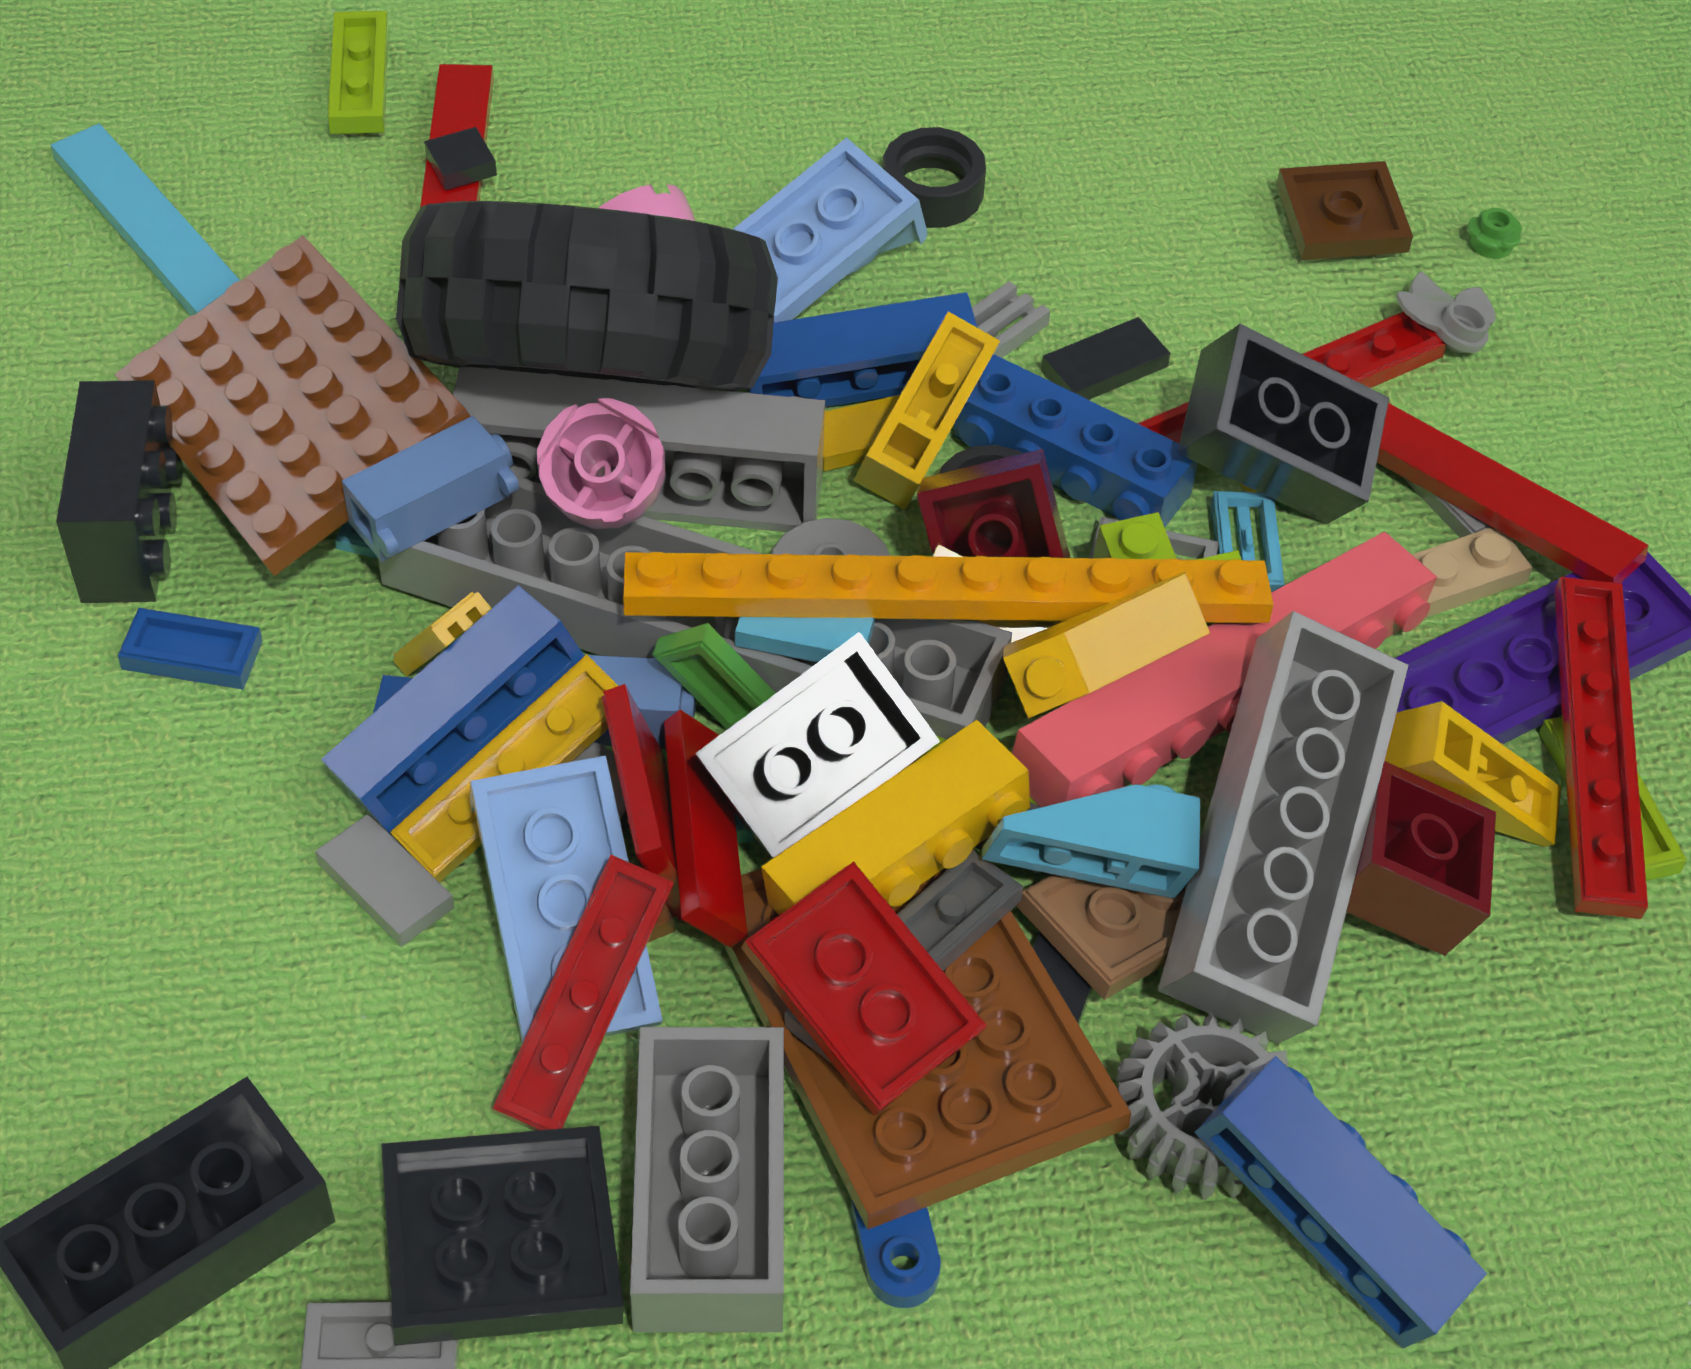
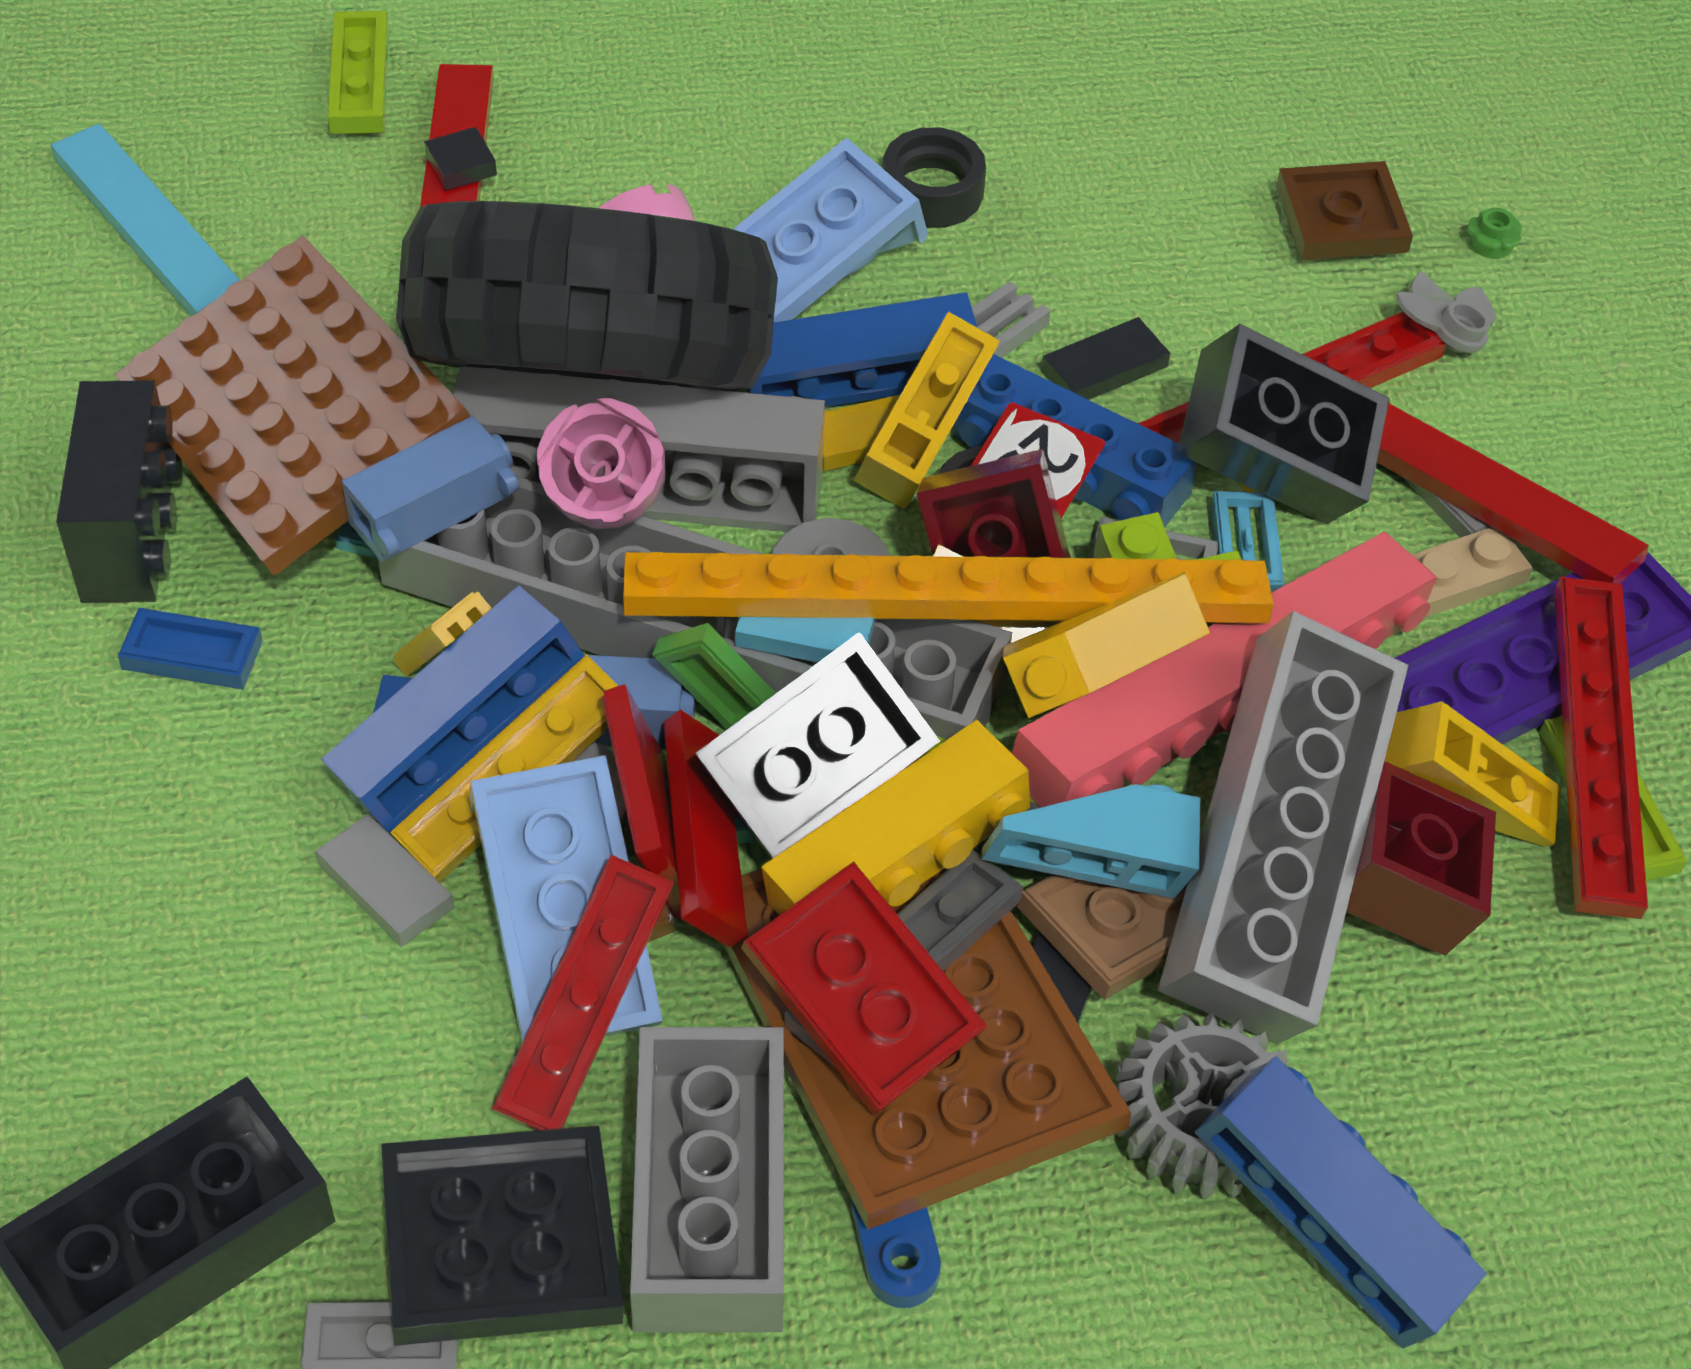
none -> sticker [971,402,1106,519]

